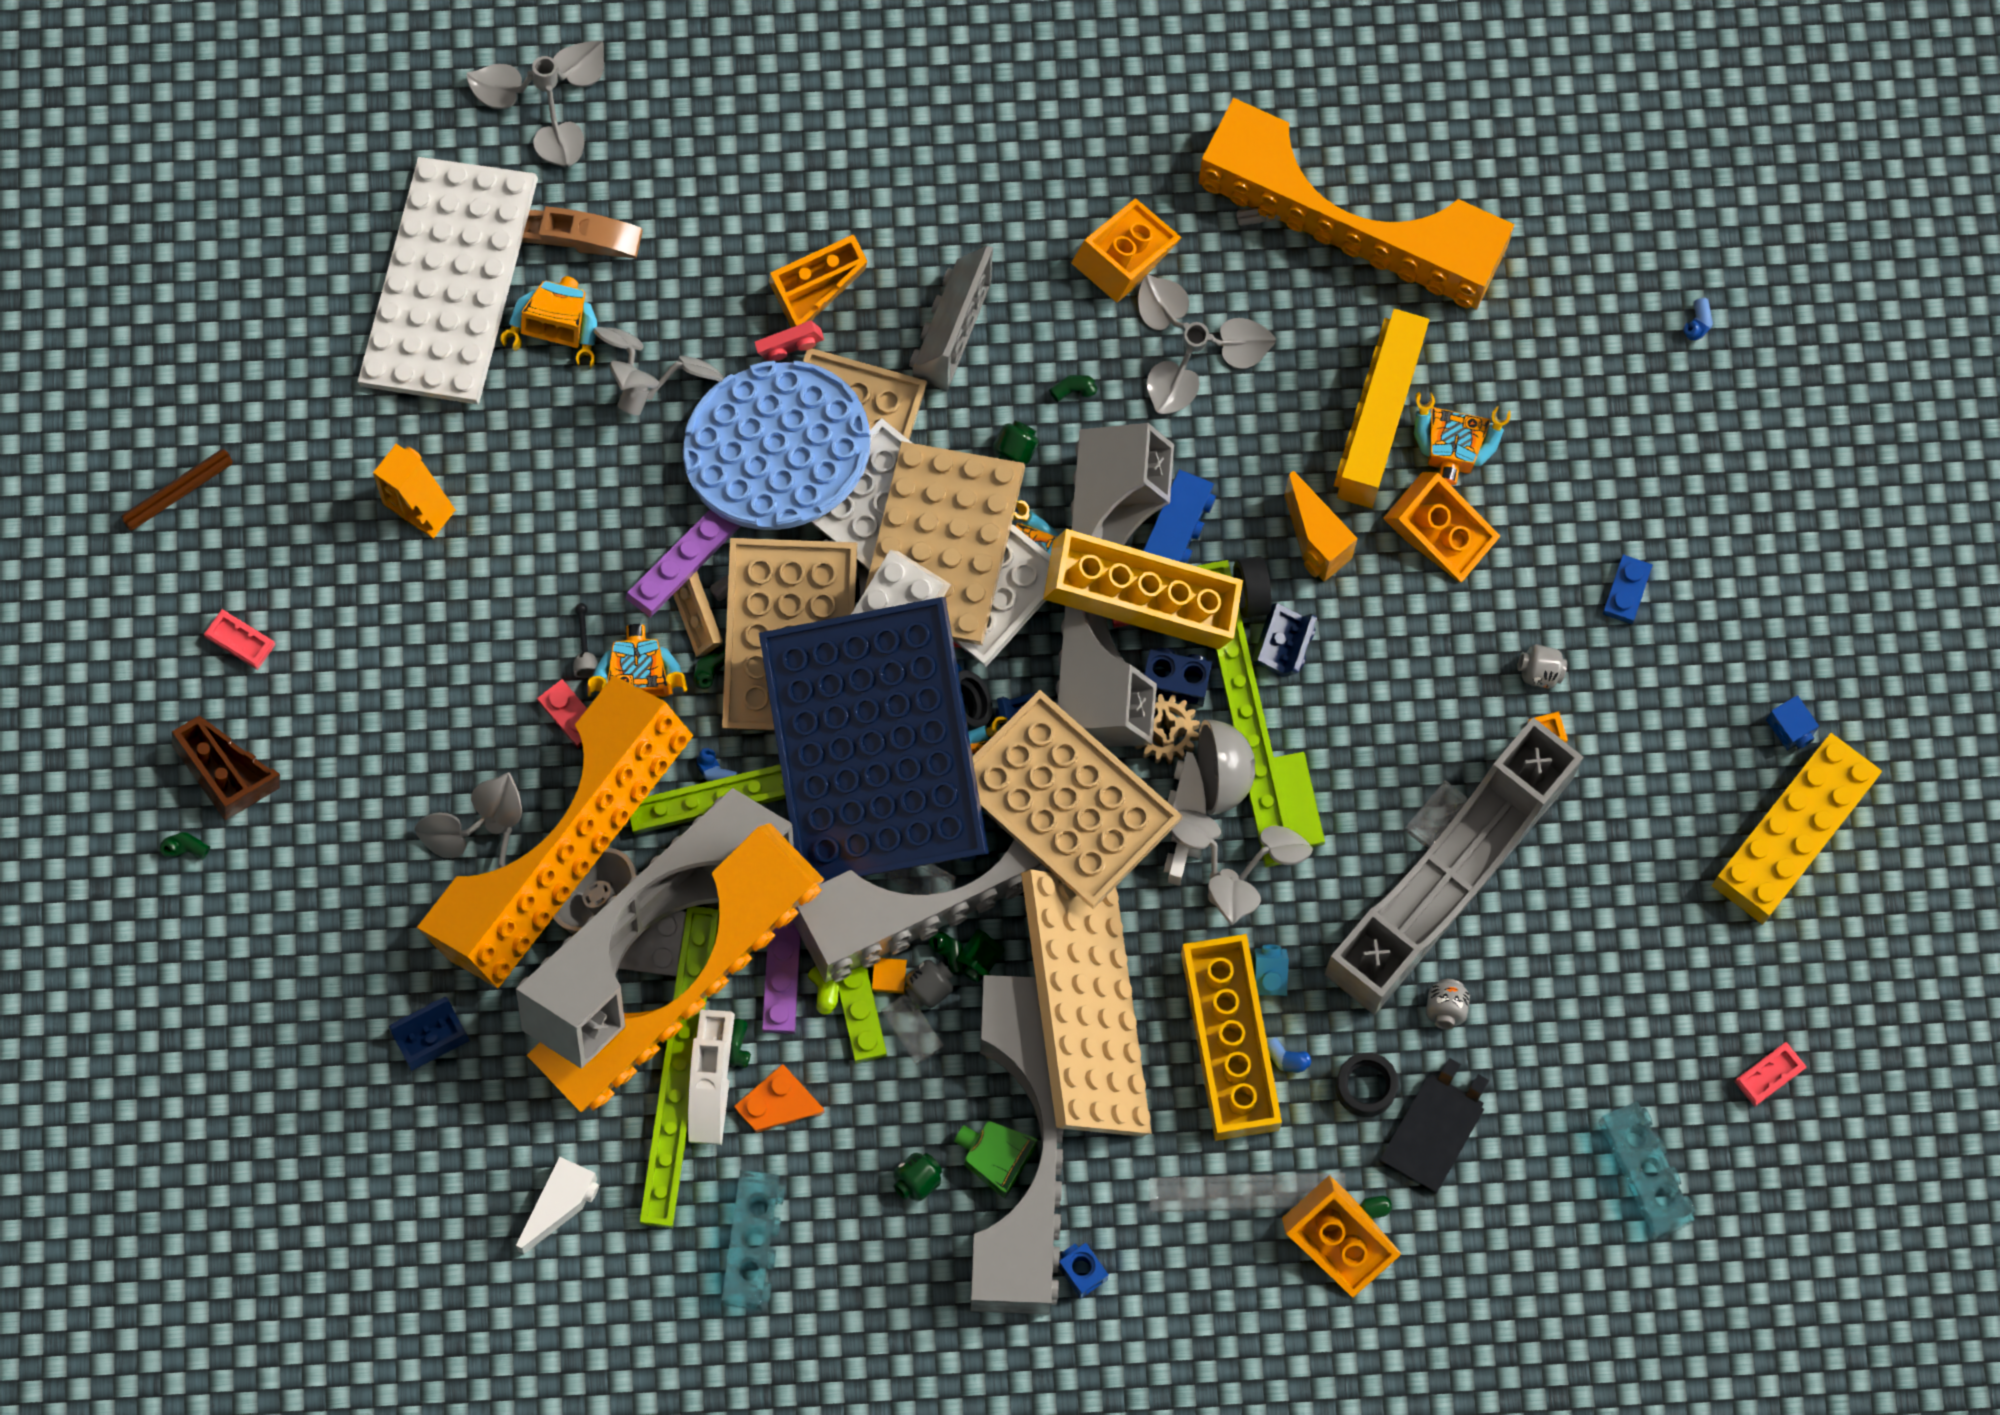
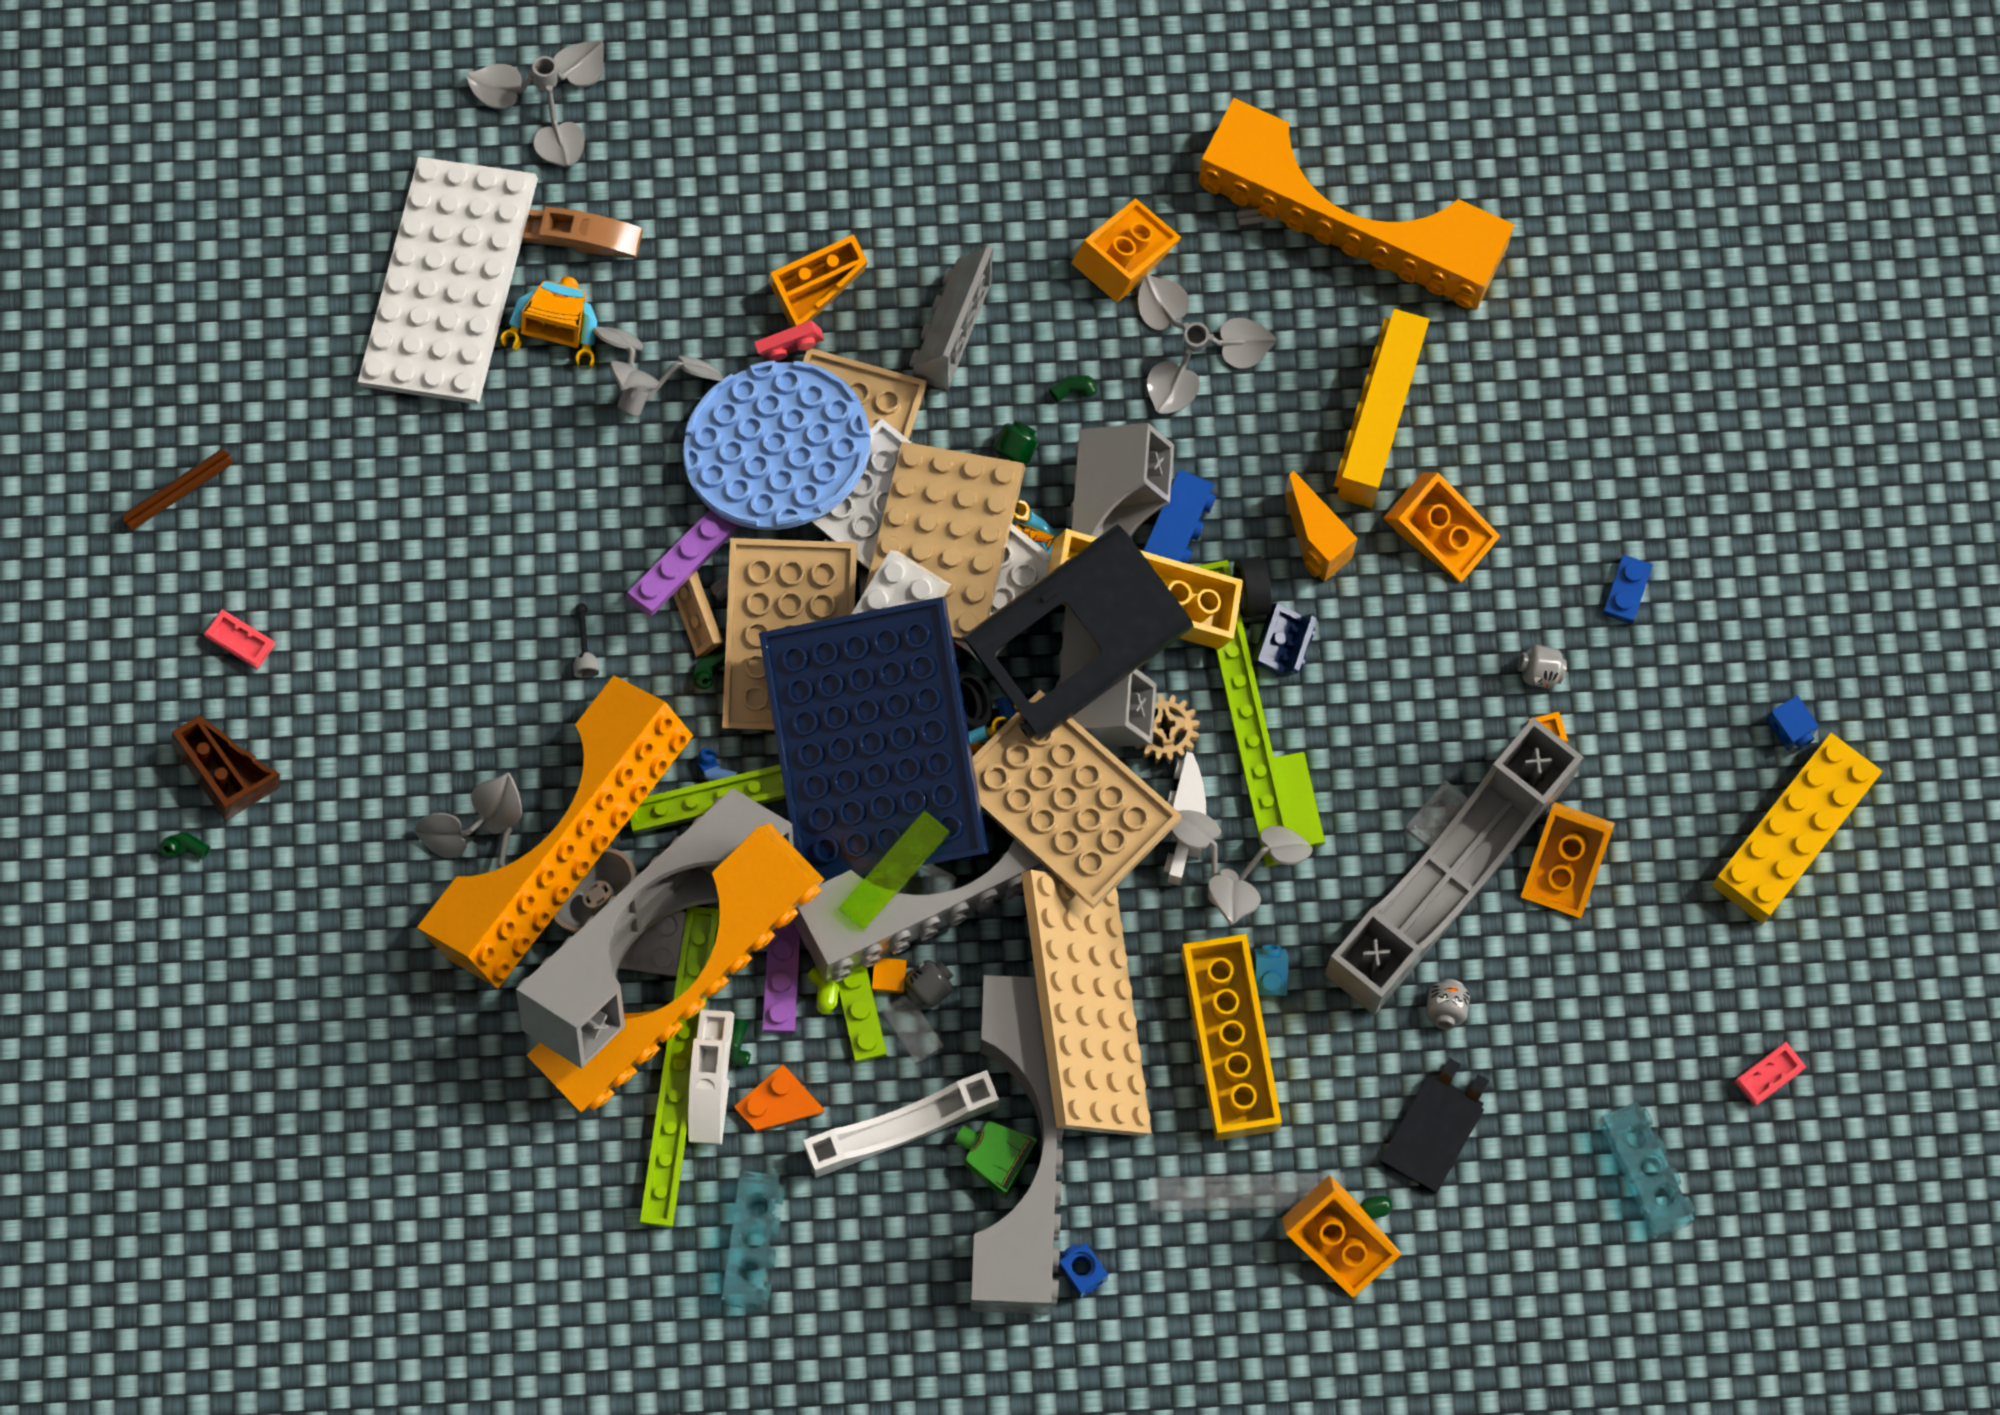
light orange wedge [373,443,456,539] -> none
dark blue bracket [389,997,470,1071] -> none
white slope [516,1157,599,1254] -> none
coral plate [537,679,587,749] -> none
torso [588,624,687,697] -> none
dark green head [893,1153,942,1202] -> none
dark green arm [929,932,965,975] -> none
dark green bracket [956,929,1005,983] -> none
dark blue brick [1145,648,1212,706] -> none
light grey piece [1197,720,1255,815] -> none
arm [1267,1037,1311,1073] -> none
black tyre [1335,1053,1398,1117] -> none
torso [1414,392,1511,485] -> none
arm [1683,298,1713,341] -> none
none -> white arch [803,1070,999,1178]
none -> clear neon green tile [839,810,949,931]
none -> black piece [962,524,1194,741]
none -> light orange slope [1520,802,1615,918]

